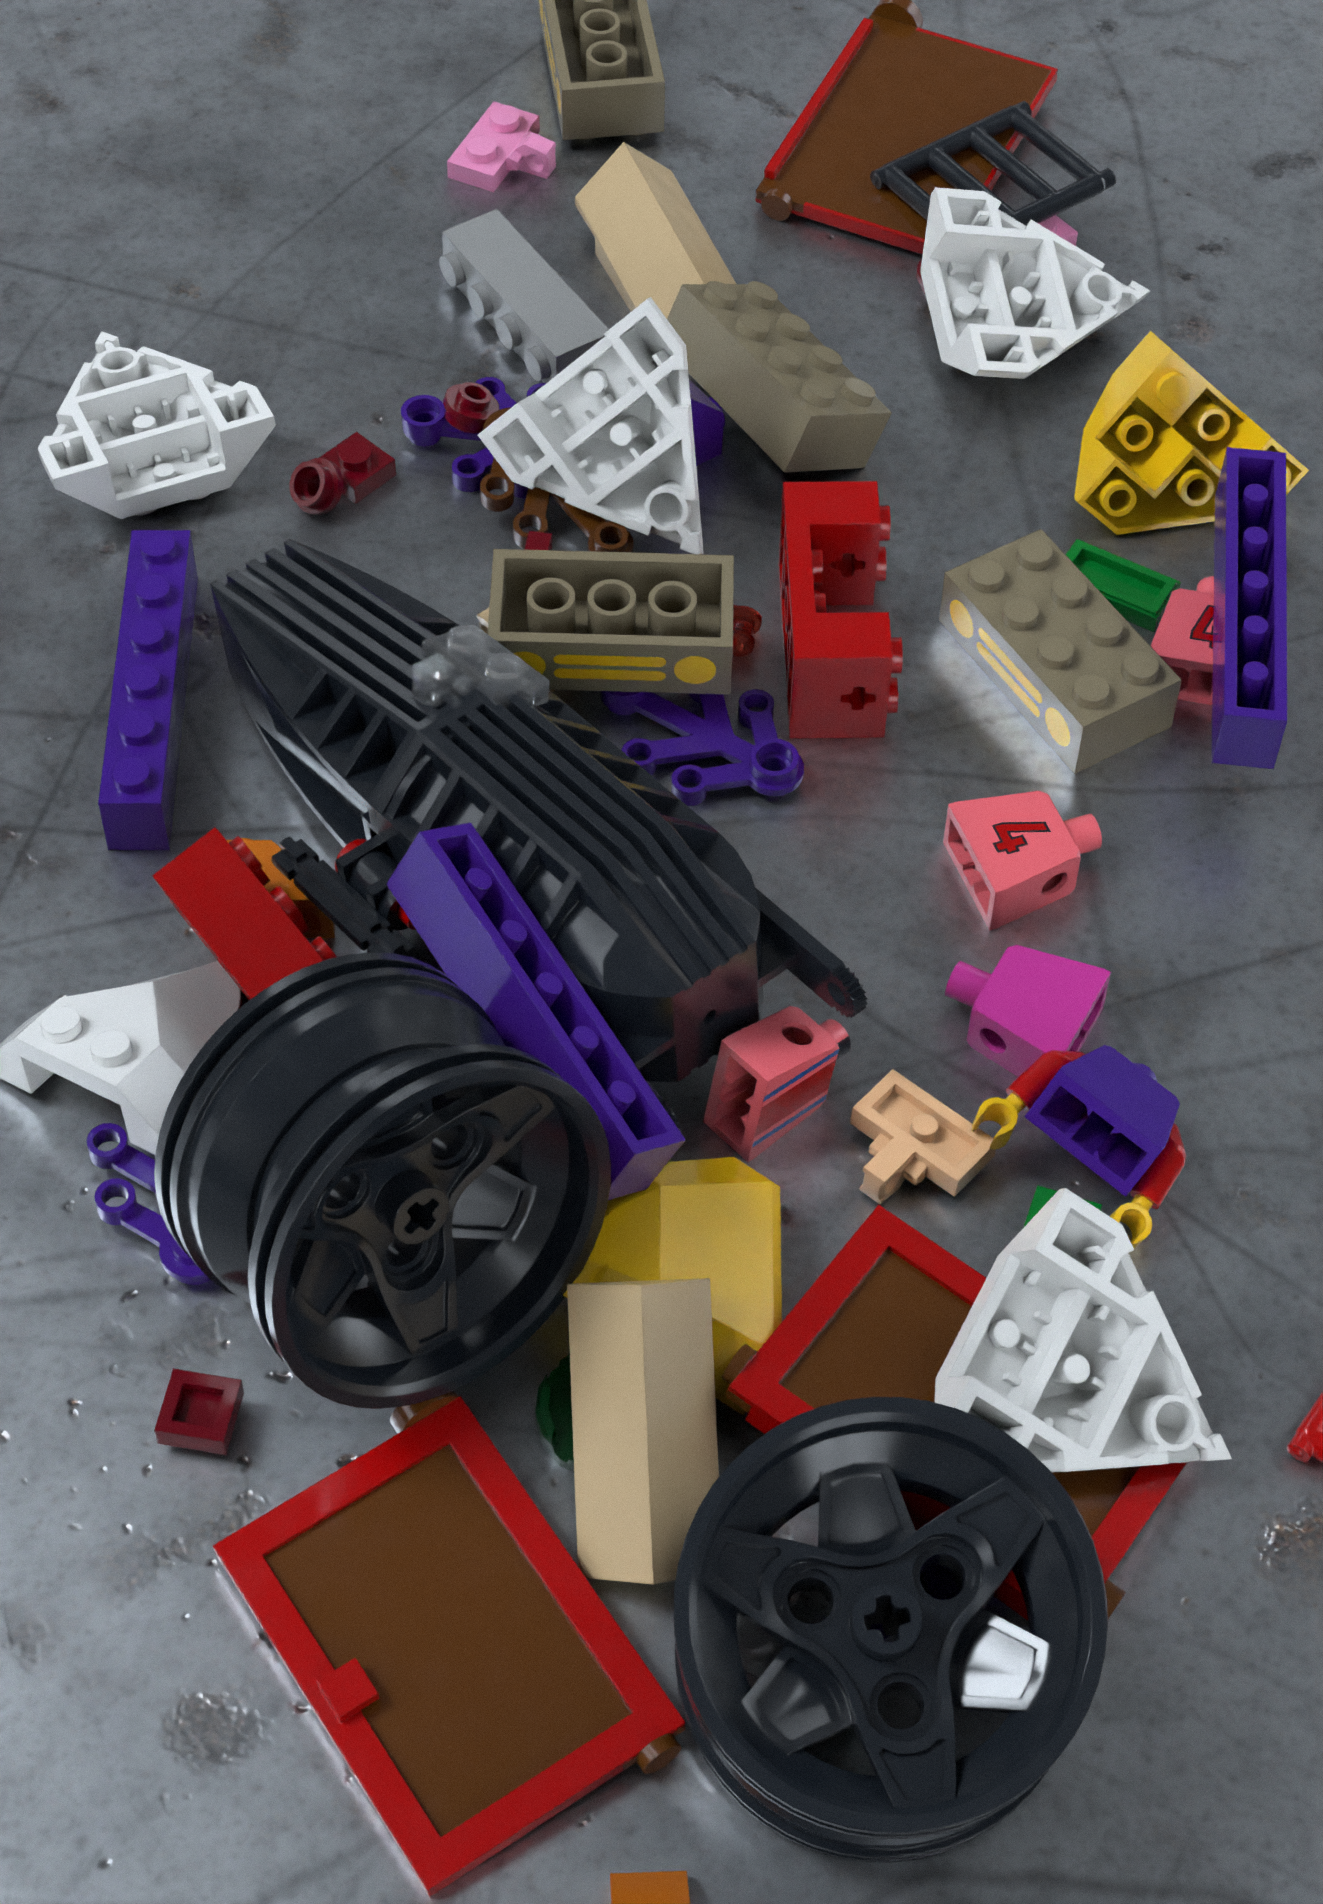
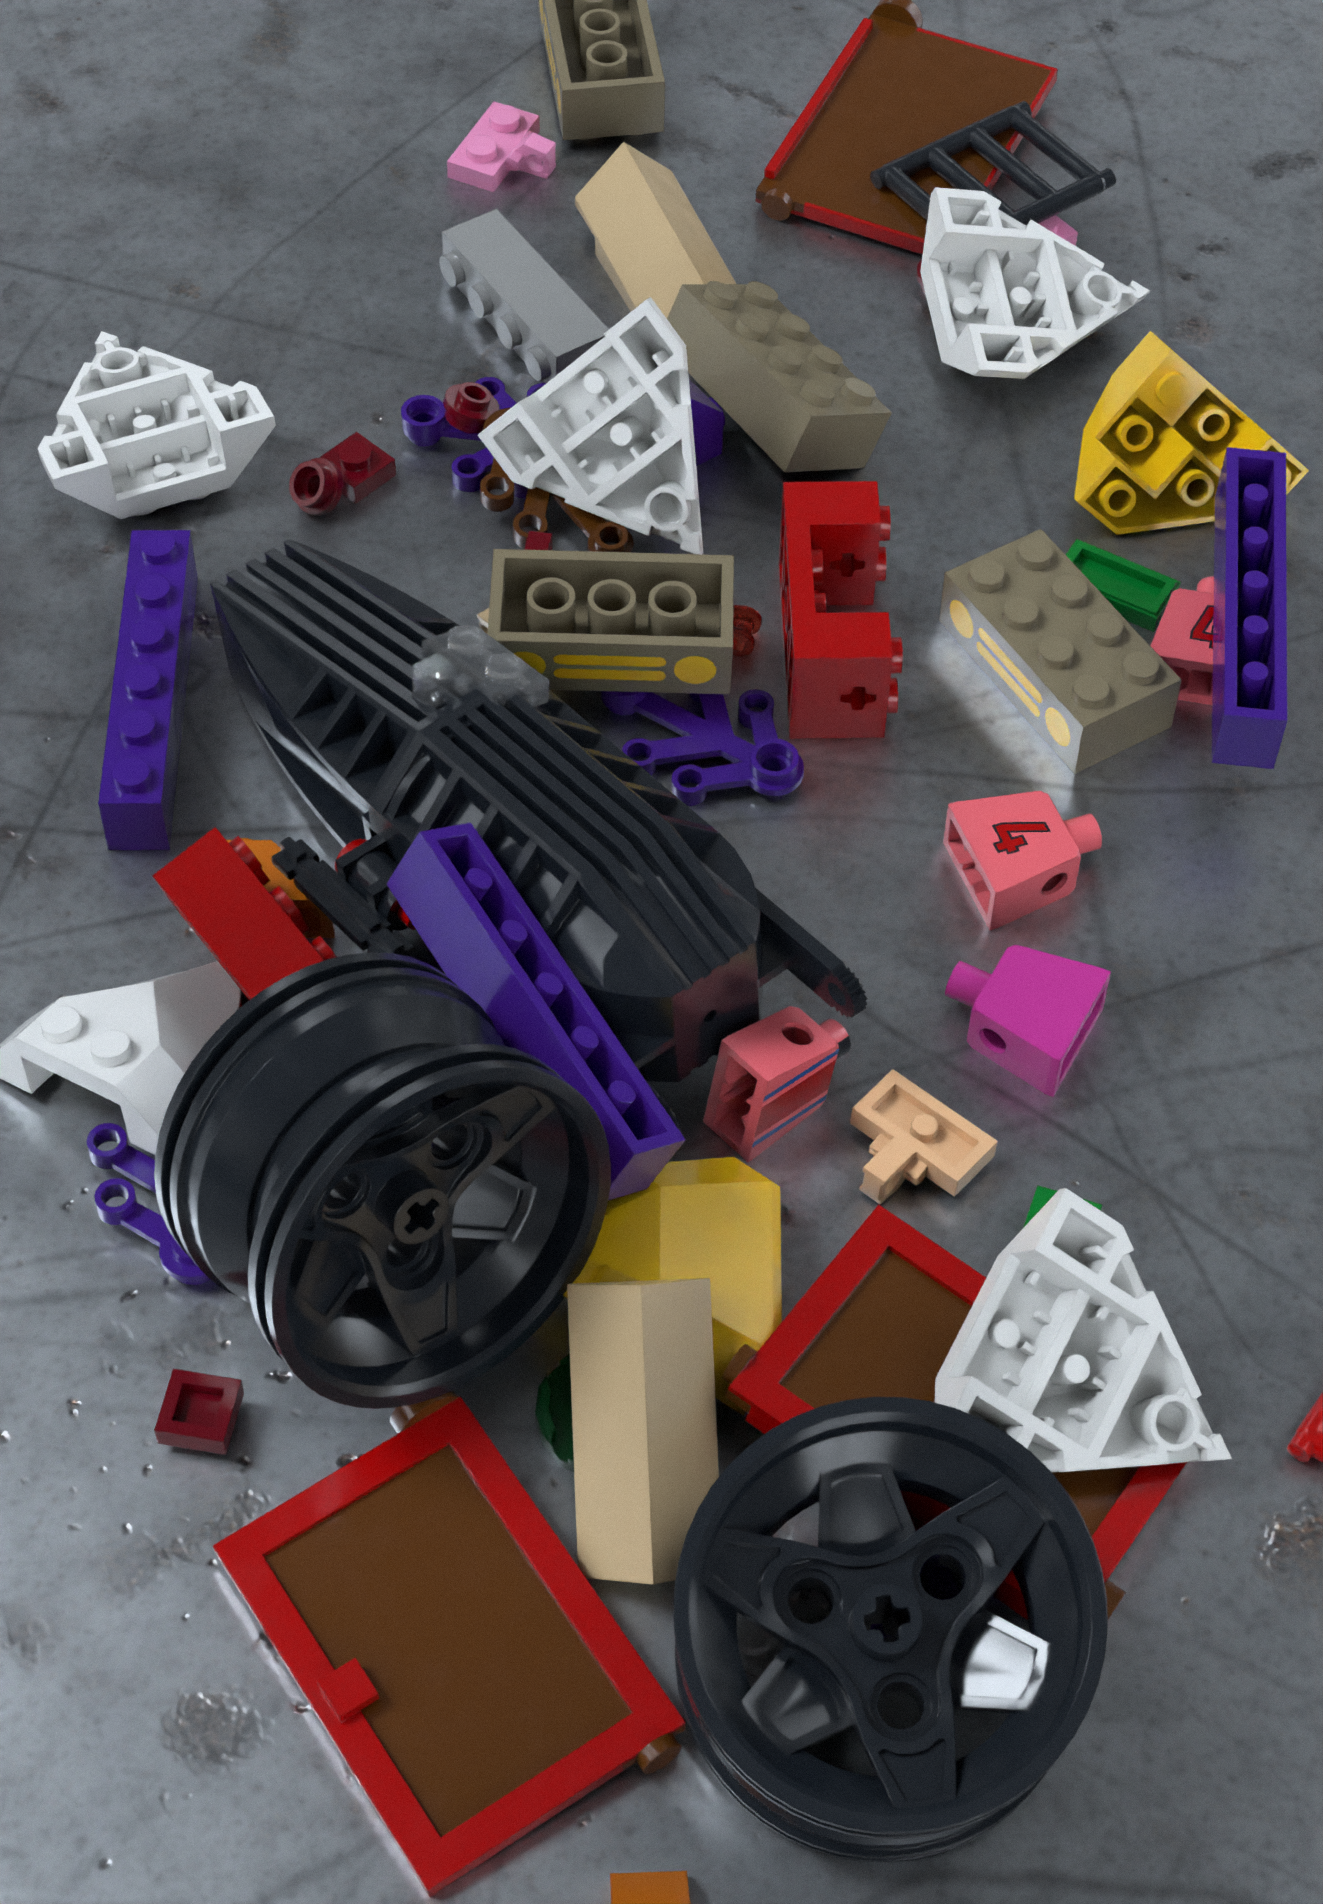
dark purple torso [971,1045,1186,1248] -> none

